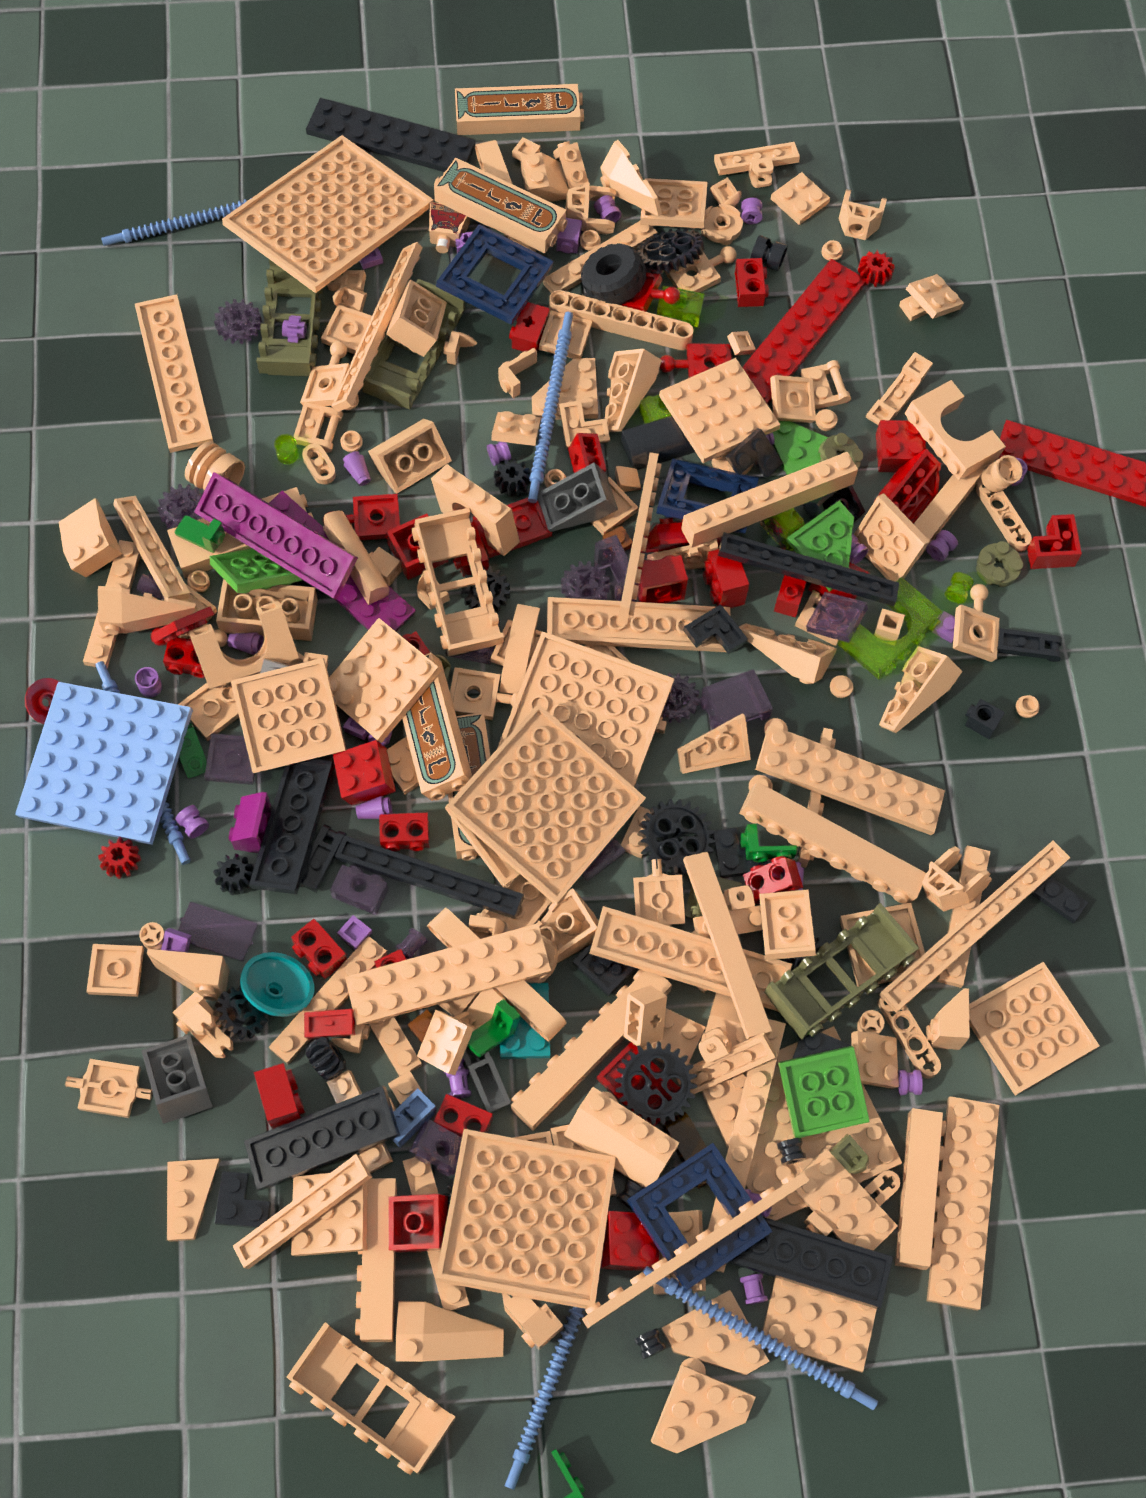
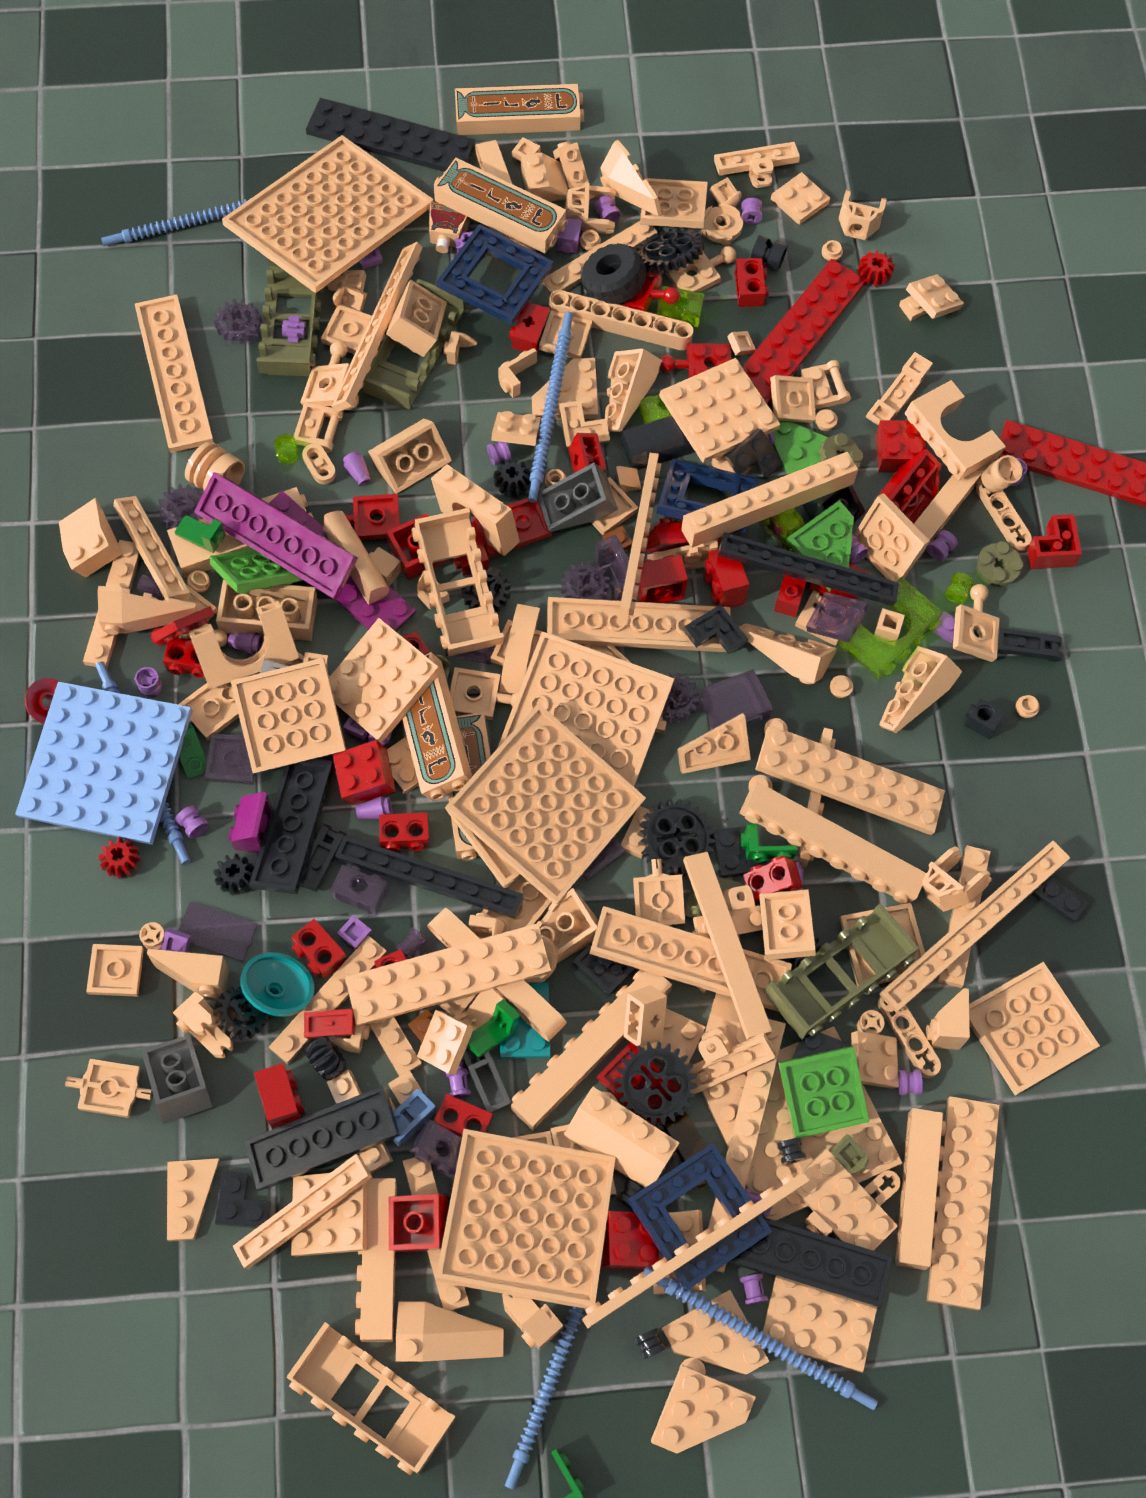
light nougat plate [340,431,363,452] -> none

